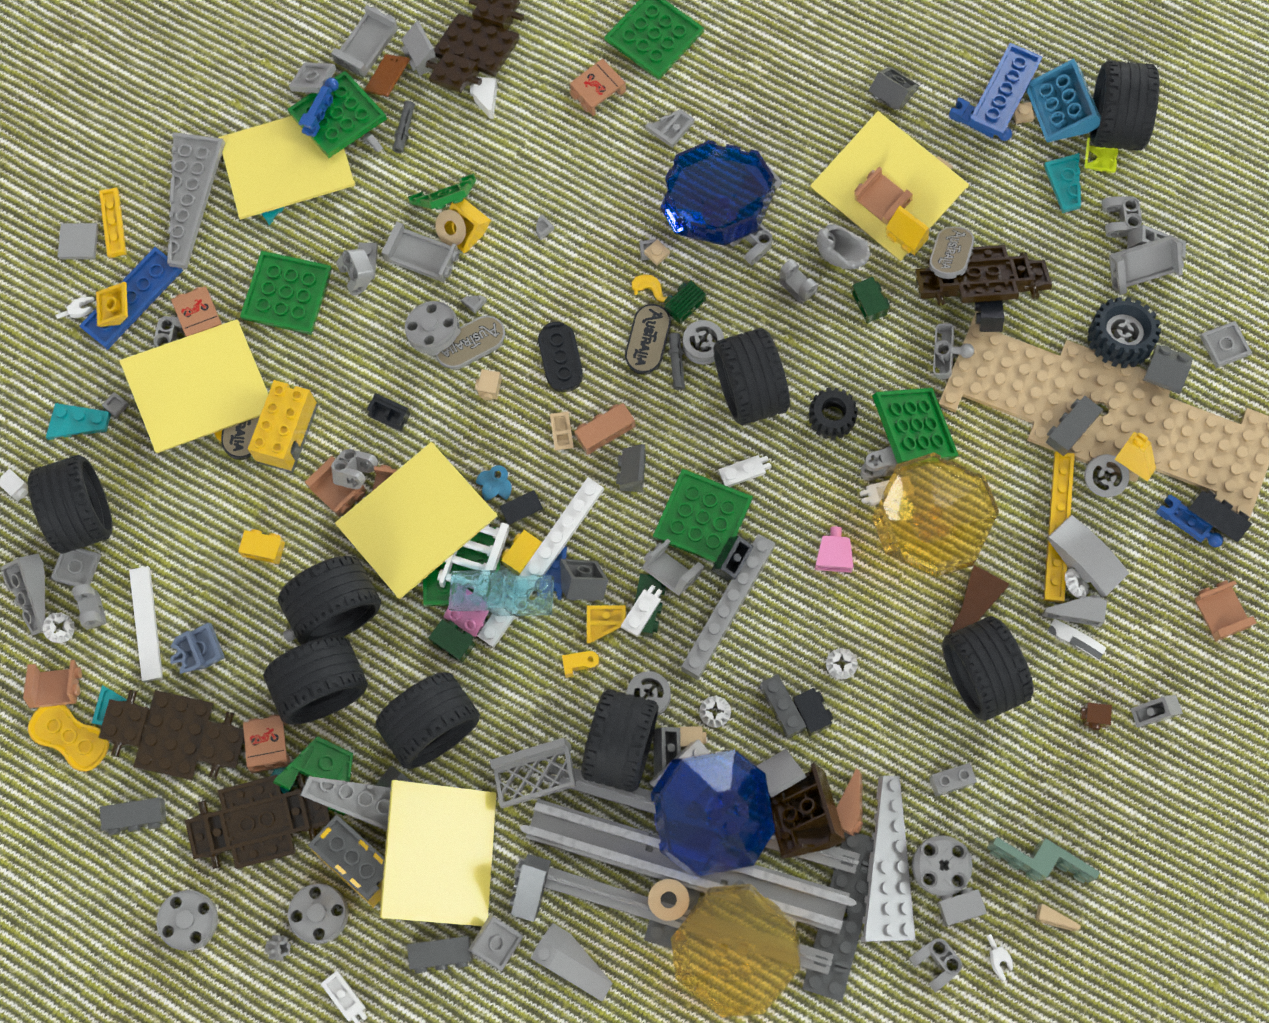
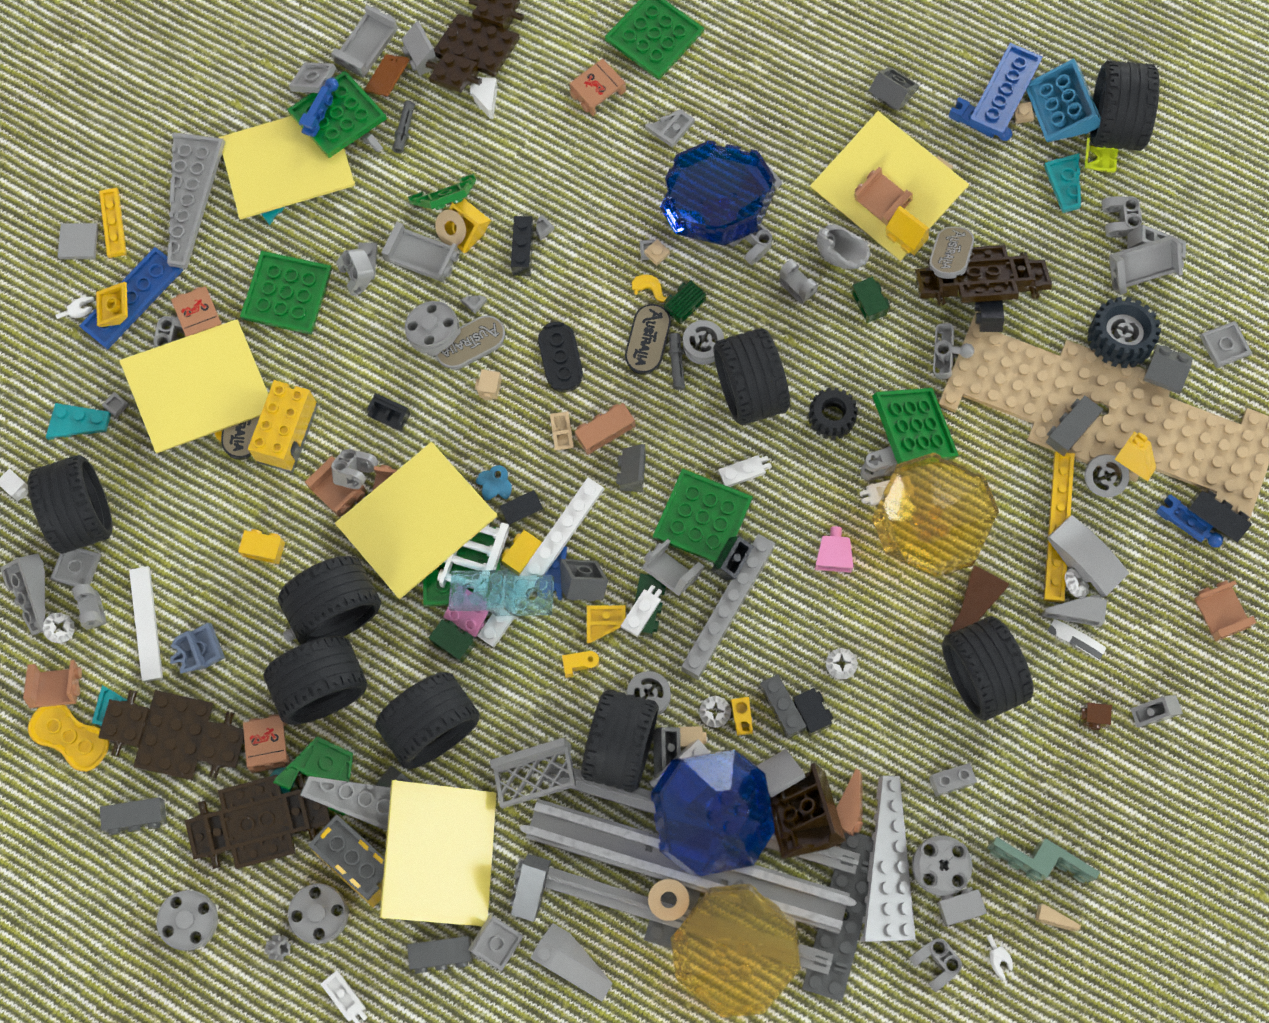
none -> black brick [511,216,534,276]
none -> yellow leg [731,697,753,736]

